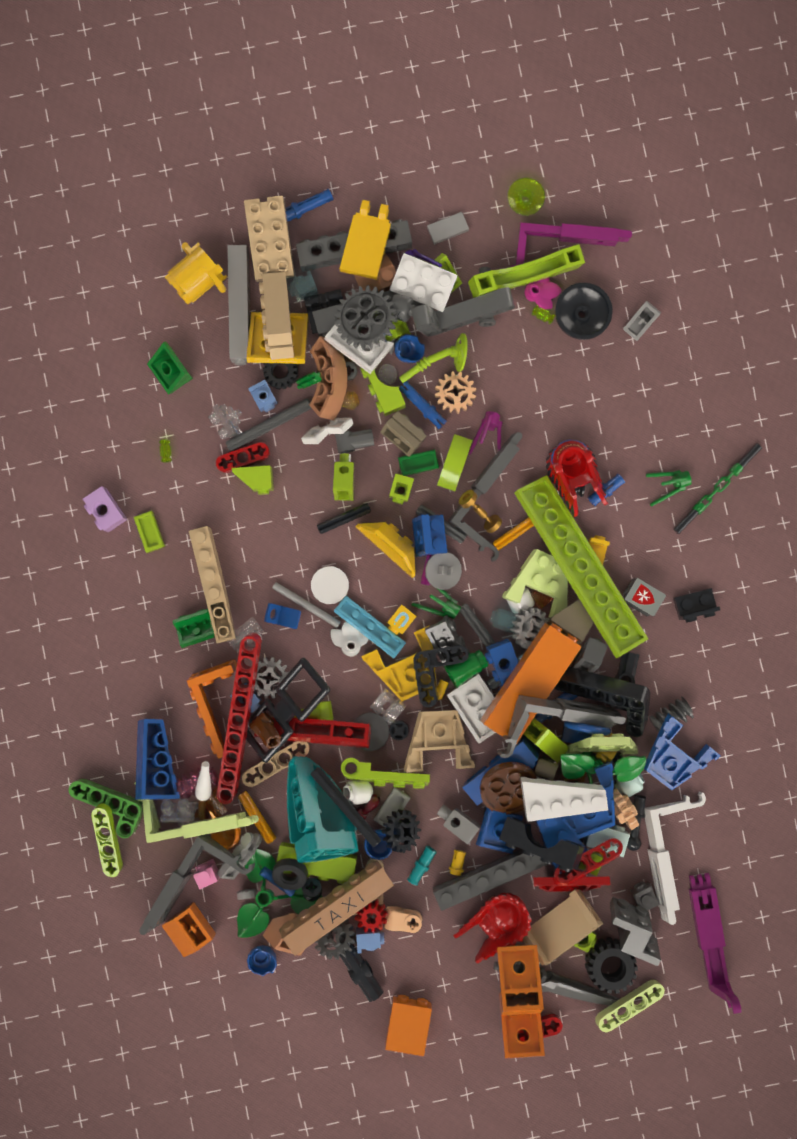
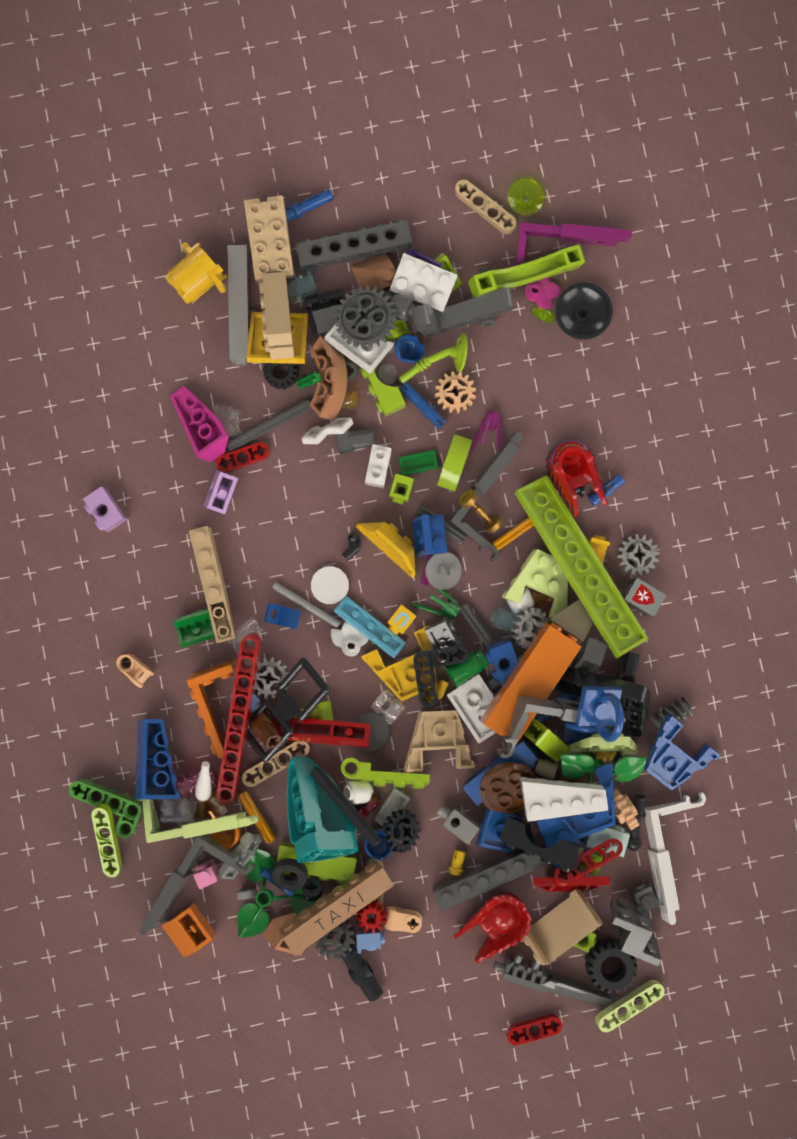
lime tile [134,511,165,553] -> none
green slope [147,342,193,395] -> none
clear neon green piece [159,439,172,463] -> none
lime slope [232,465,274,495] -> none
blue hair [247,945,277,976] -> none
medium blue brick [248,380,277,412] -> none
black axle [317,503,371,534] -> none
lime torso [333,453,355,501] -> none
yellow tile [339,200,391,280] -> none
dark tan brick [380,411,427,457] -> none
orange brick [385,995,432,1056] -> none
black wheel [389,720,409,741] -> none
teal pin [407,845,437,886] -> none
light grey tile [427,212,469,245] -> none
orange bracket [497,945,545,1059] -> none
light aqua head [614,774,645,797] -> none
light grey slope [623,301,661,341] -> none
green plant [646,470,692,507] -> none
piece [673,444,762,534] -> none
black bracket [673,588,720,623] -> none
magenta hinge [688,873,742,1014] -> none
none -> light nougat piece [116,653,155,688]
none -> dark pink wedge [170,386,229,462]
none -> lavender brick [203,470,238,514]
none -> black arm [342,532,361,561]
none -> white brick [365,444,392,488]
none -> tan beam [455,180,516,234]
none -> blue tile [575,686,624,742]
none -> light grey gear [616,534,660,576]

